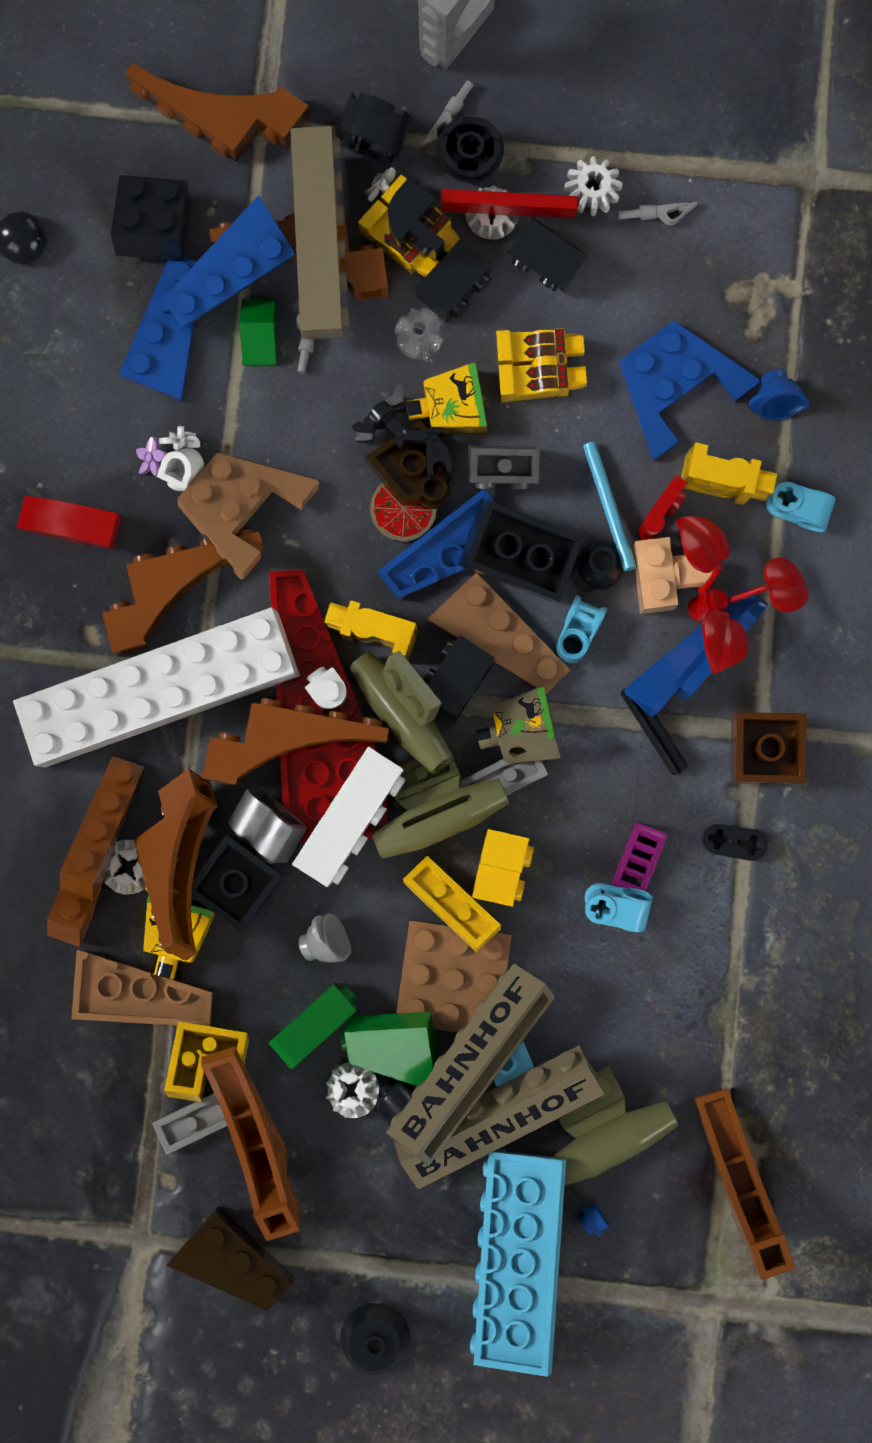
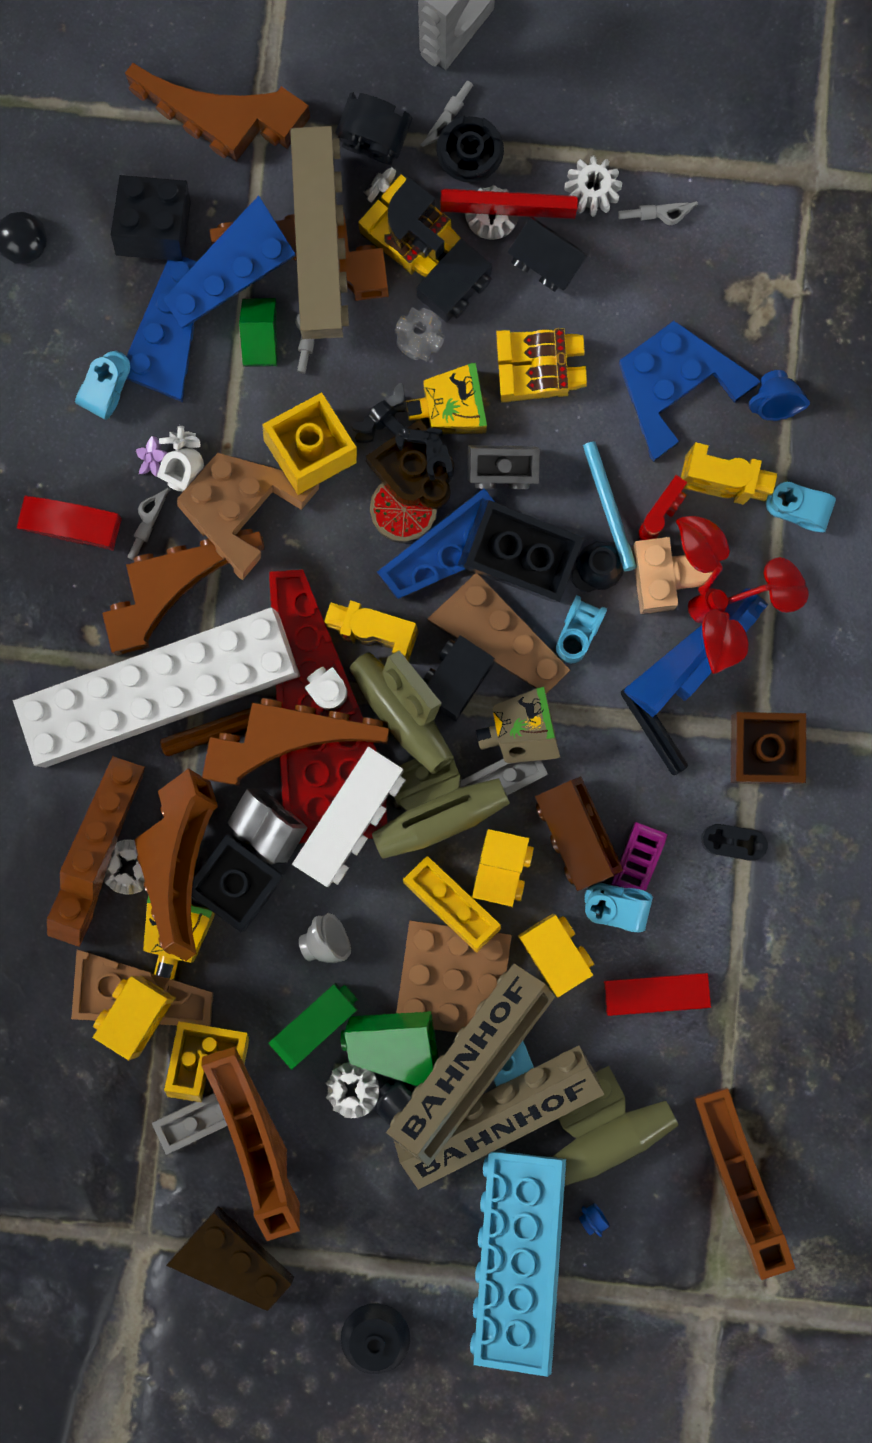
none -> medium azure piece [75,351,130,420]
none -> yellow brick [92,976,176,1060]
none -> light grey hand [127,488,171,561]
none -> reddish brown axle [160,708,251,756]
none -> yellow brick [262,392,357,495]
none -> yellow brick [517,914,594,998]
none -> reddish brown brick [535,776,623,891]
none -> red tile [604,973,711,1016]

